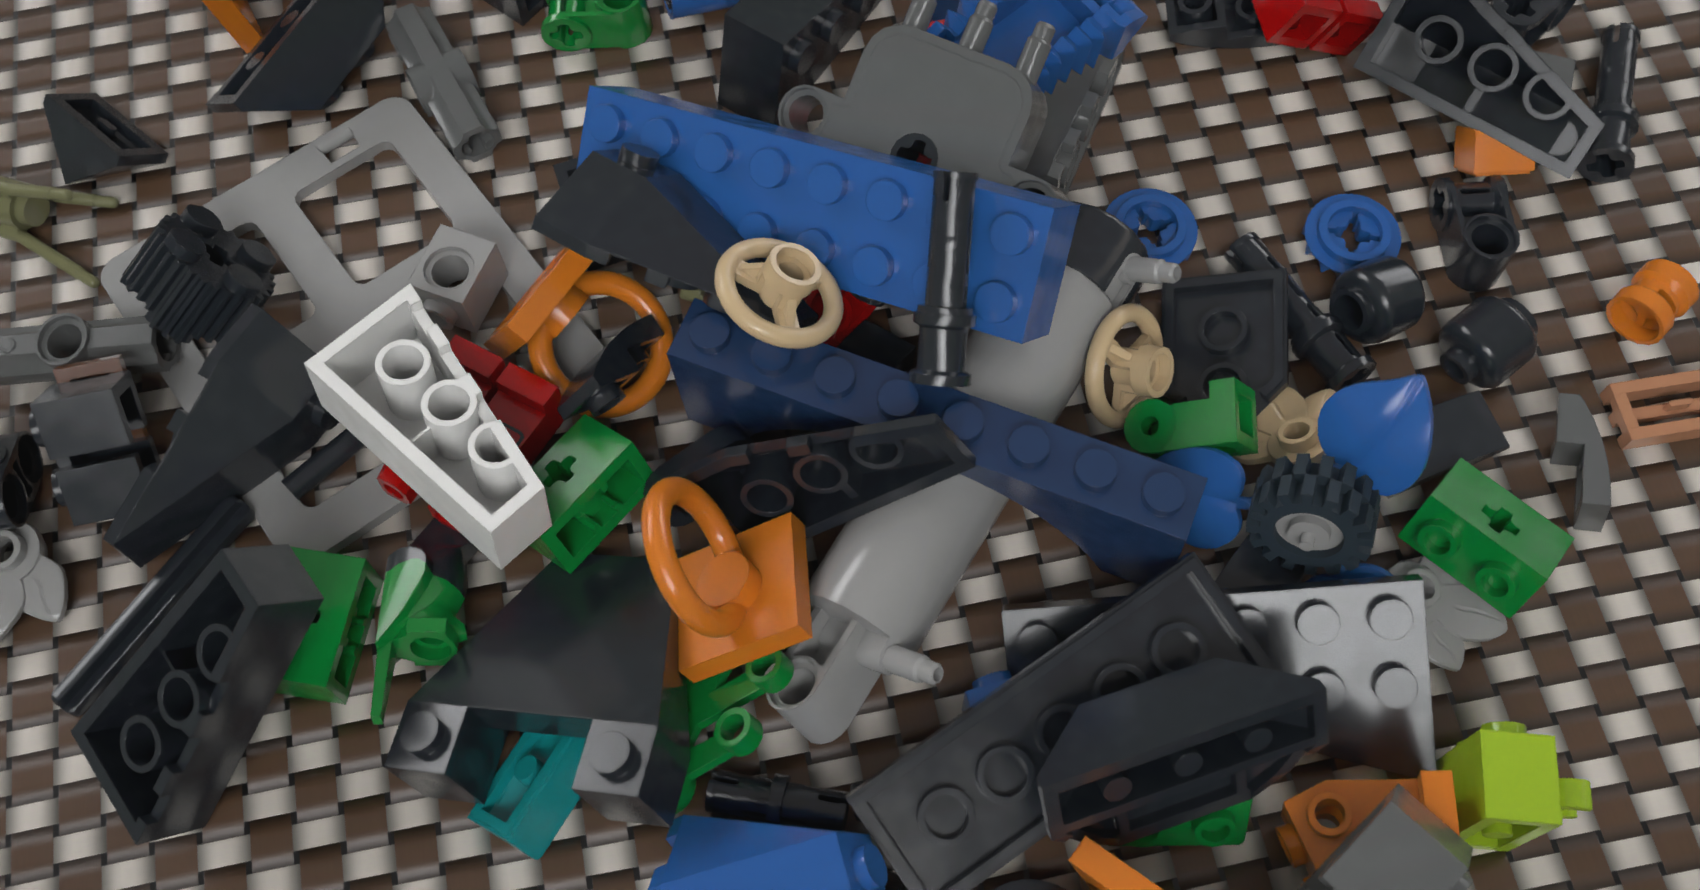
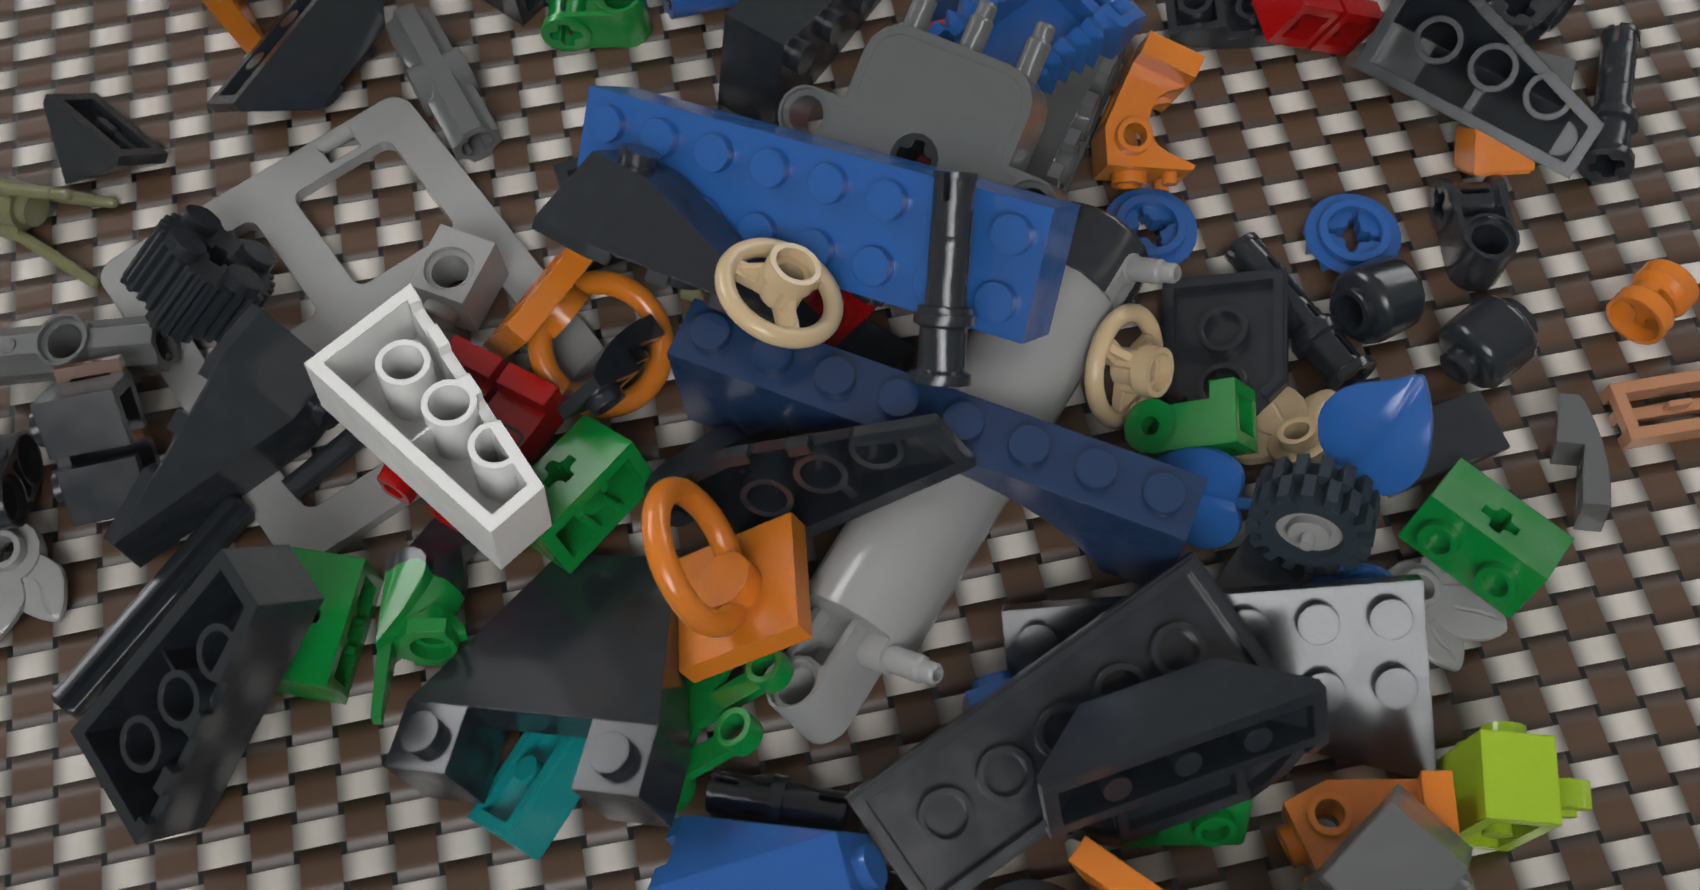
none -> orange tile [1091,31,1205,192]

